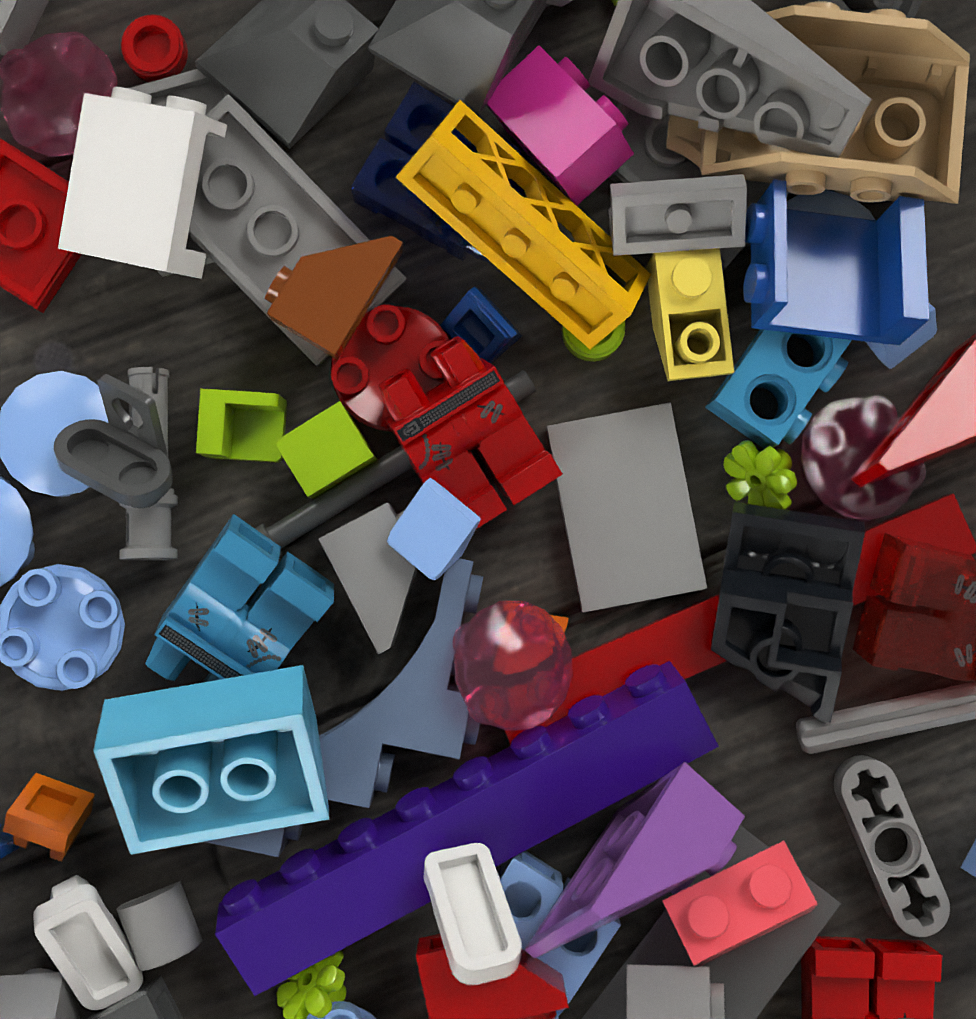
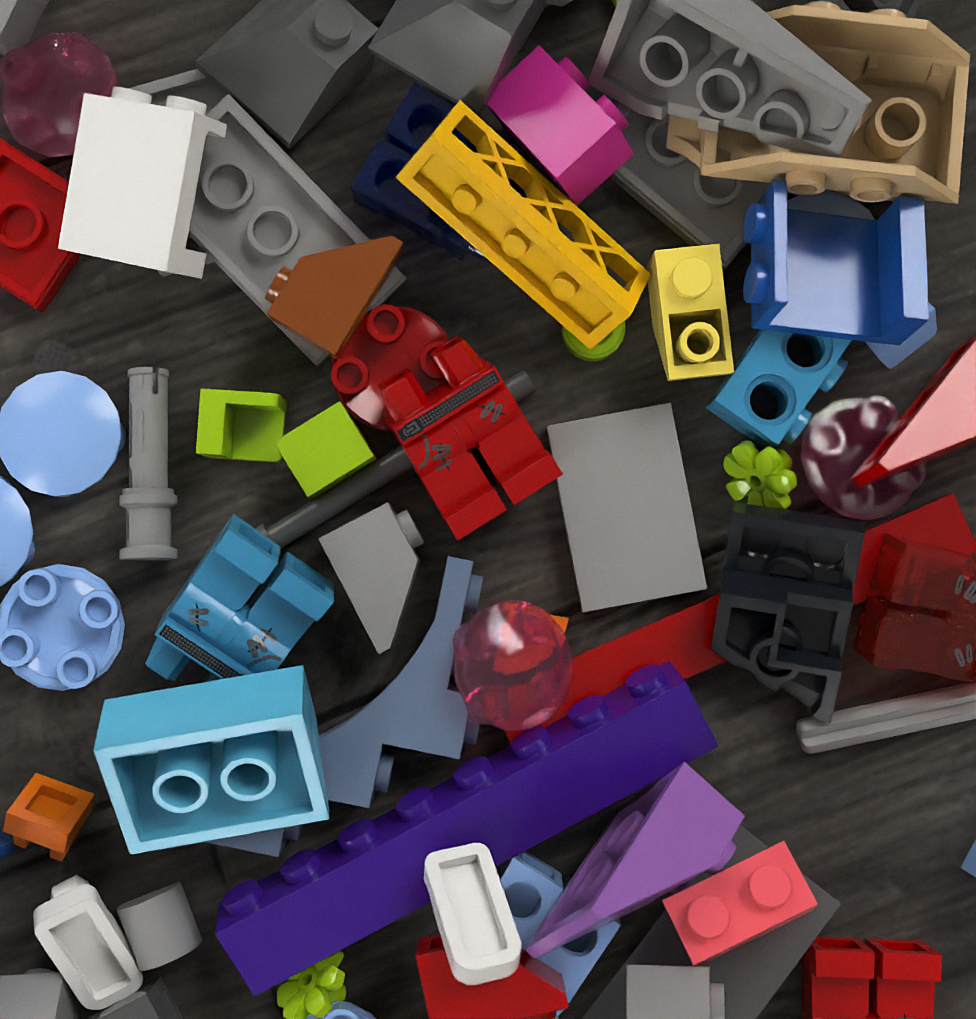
dark grey bracket [53,374,173,508] -> none
red tile [121,14,188,82] -> none
light blue slope [387,478,481,580] -> none
blue slope [440,286,522,363] -> none
light grey panel [608,174,747,256] -> none
light grey beam [834,755,950,937] -> none

